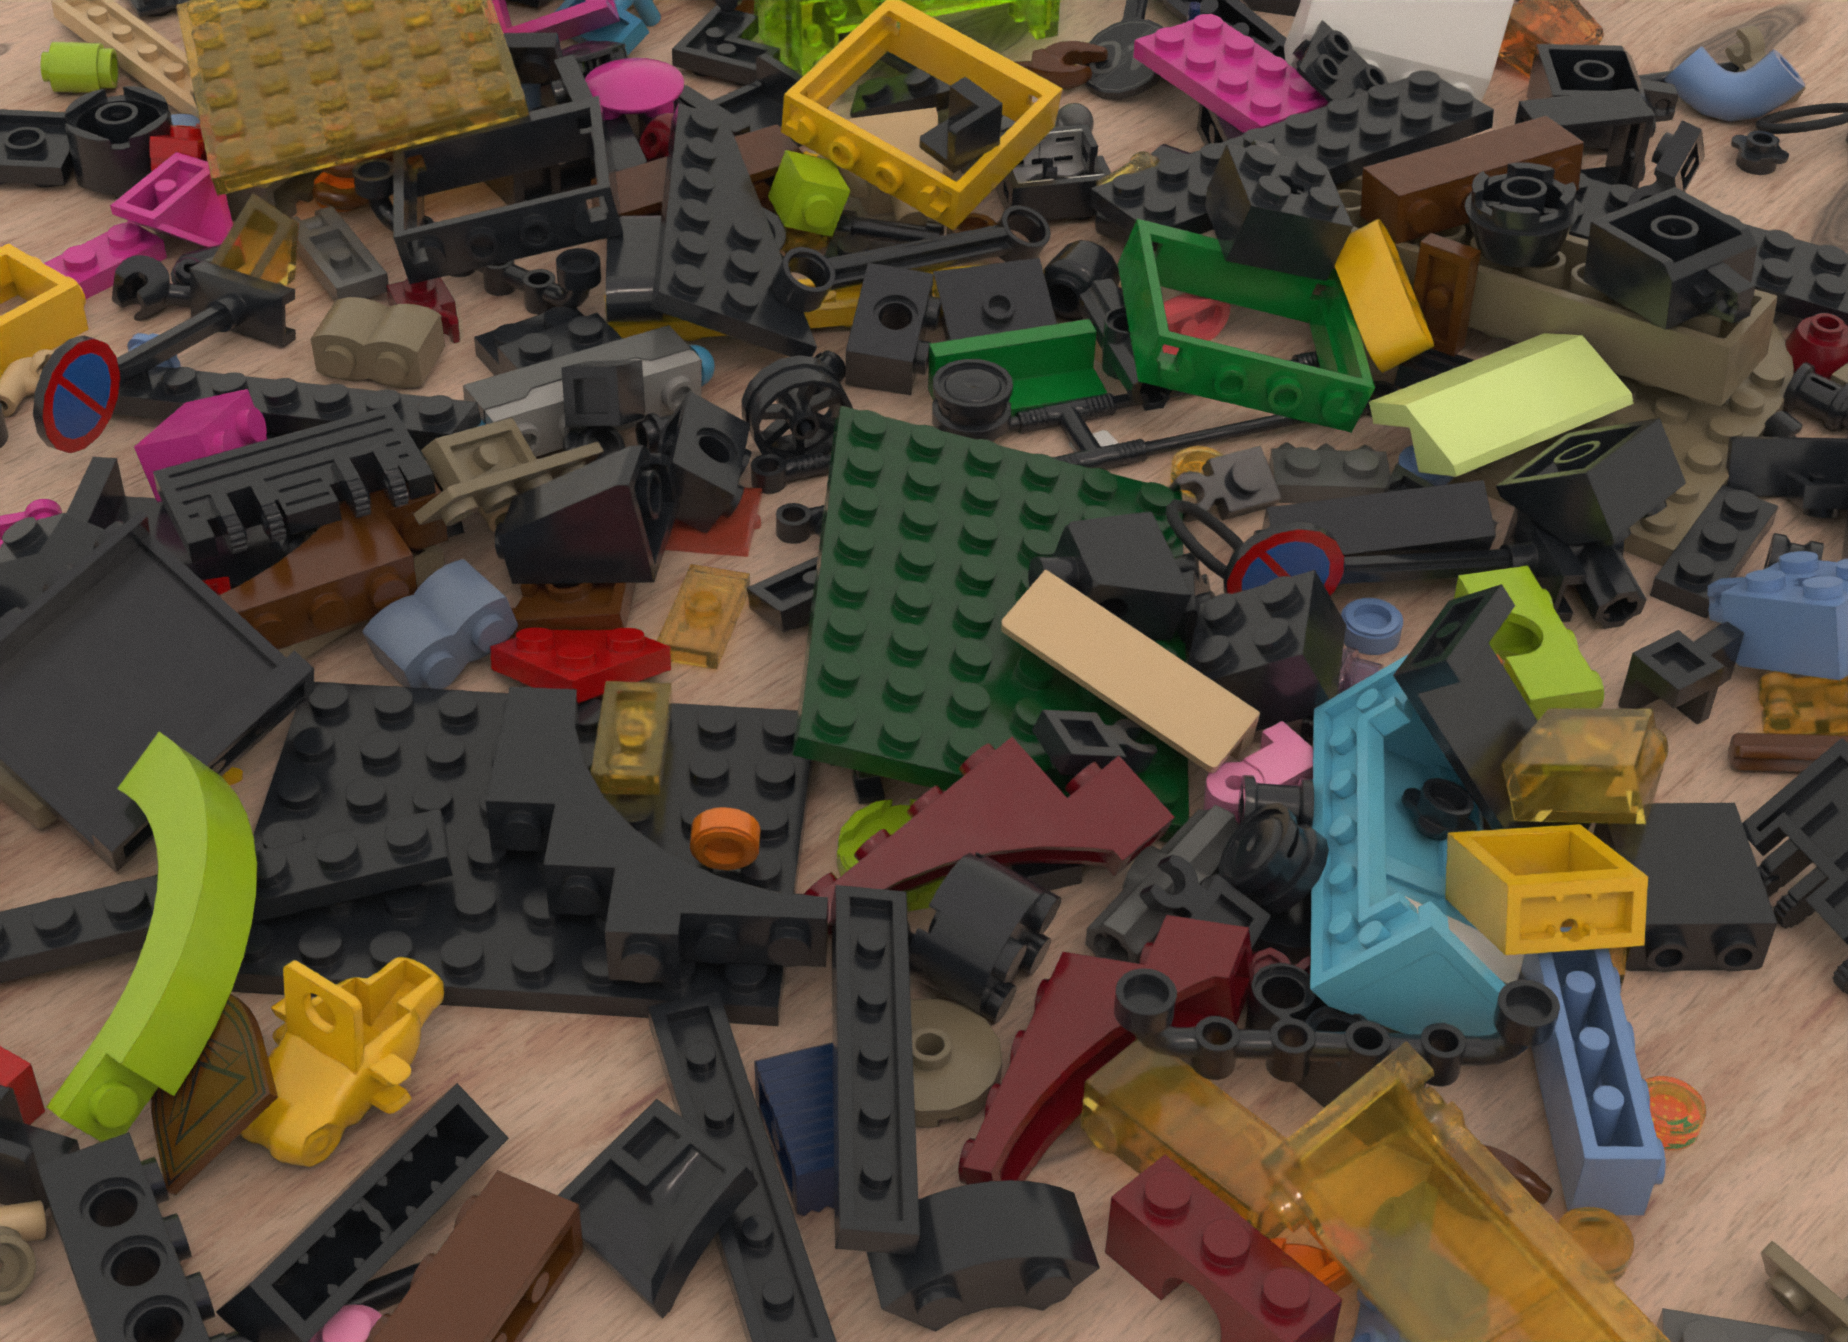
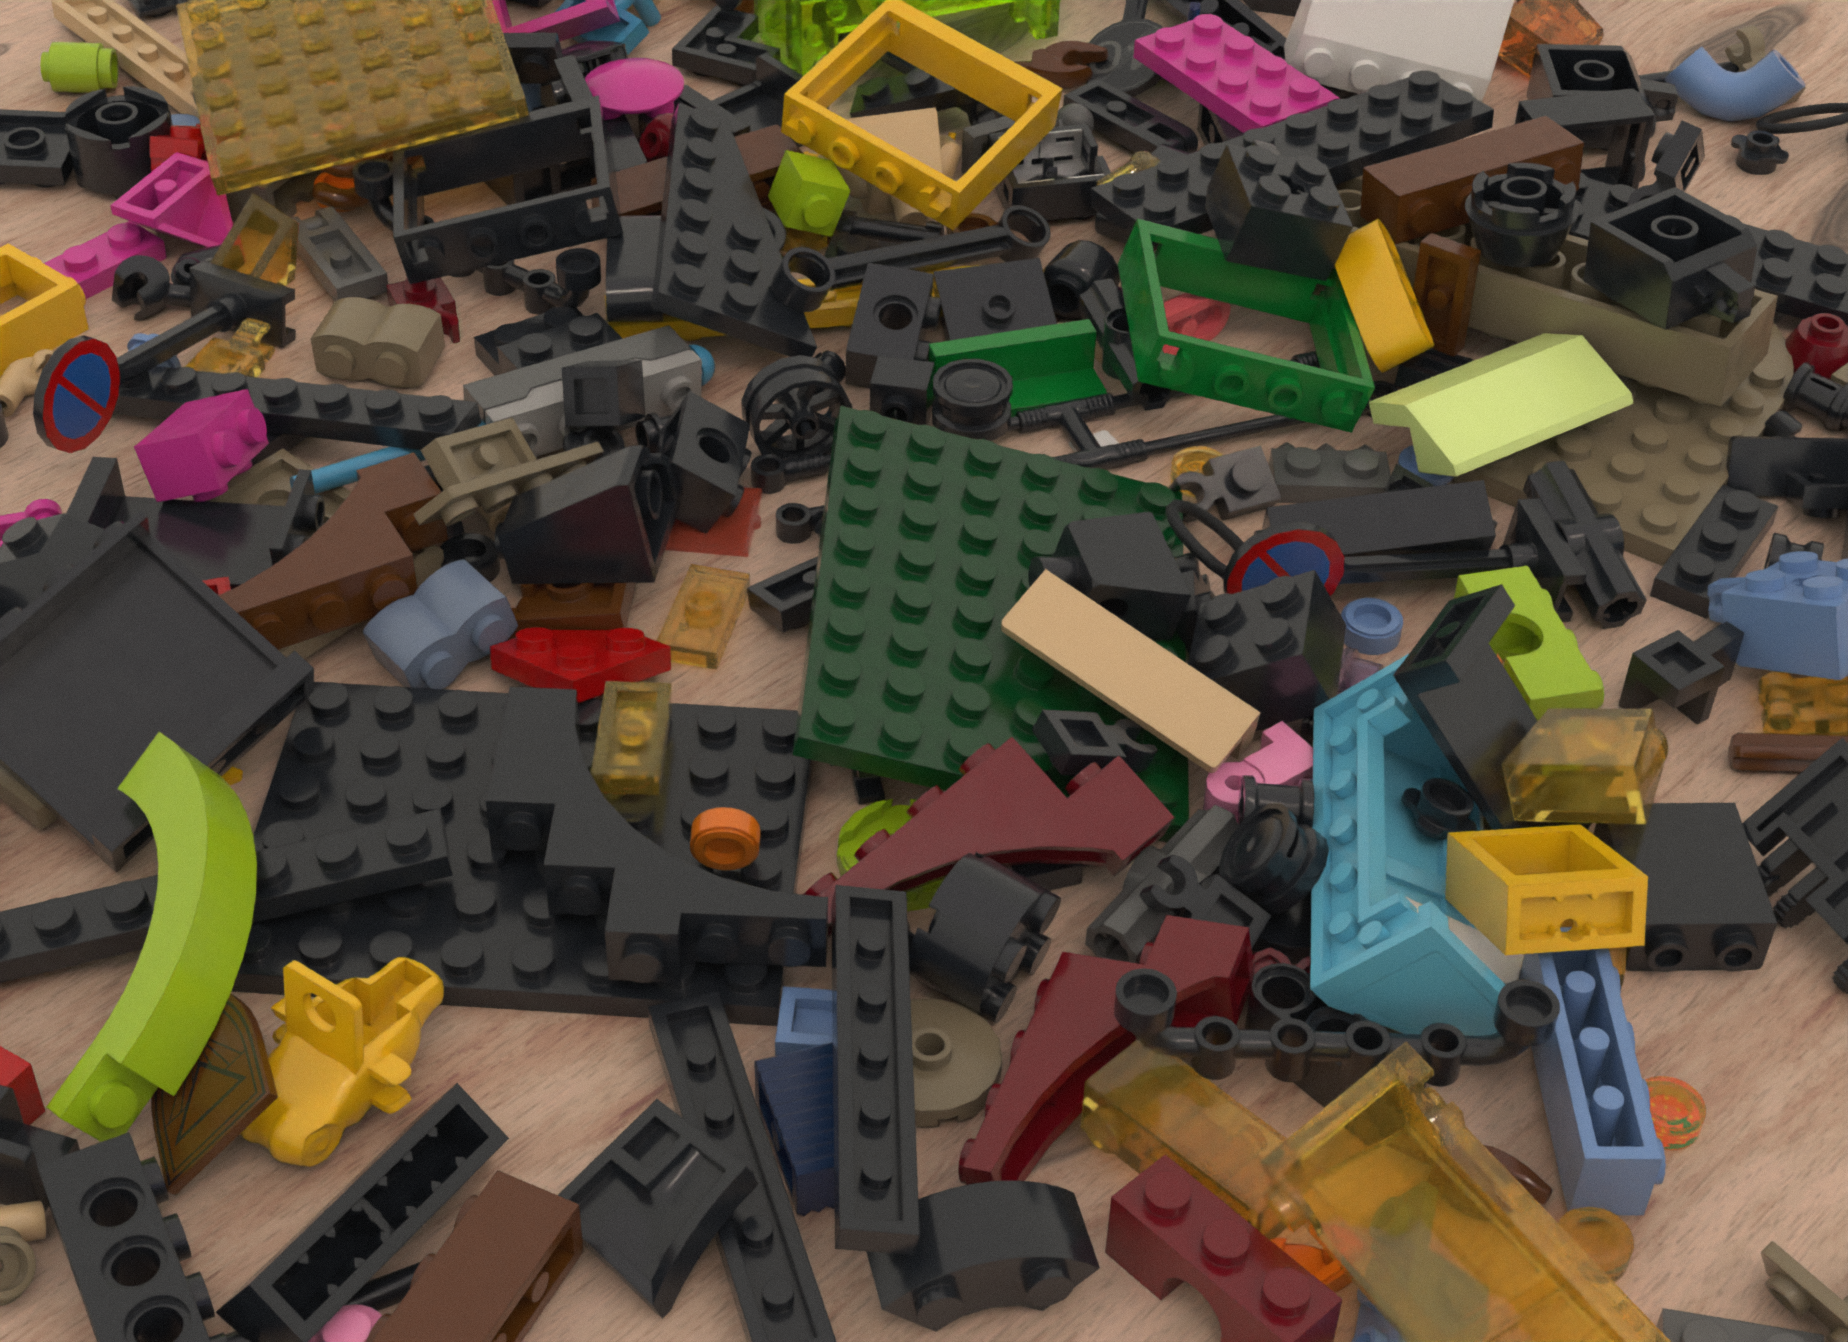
black hinge [153,405,436,563] -> none
black panel [919,77,1003,173] -> none
black hinge [1293,20,1389,102] -> none
black slope [1496,418,1686,548] -> none
none -> clear yellow plate [185,318,275,377]
none -> black tile [440,533,500,582]
none -> medium blue plate [775,986,833,1056]
none -> black plate [870,356,934,425]
none -> black plate [1063,78,1198,159]

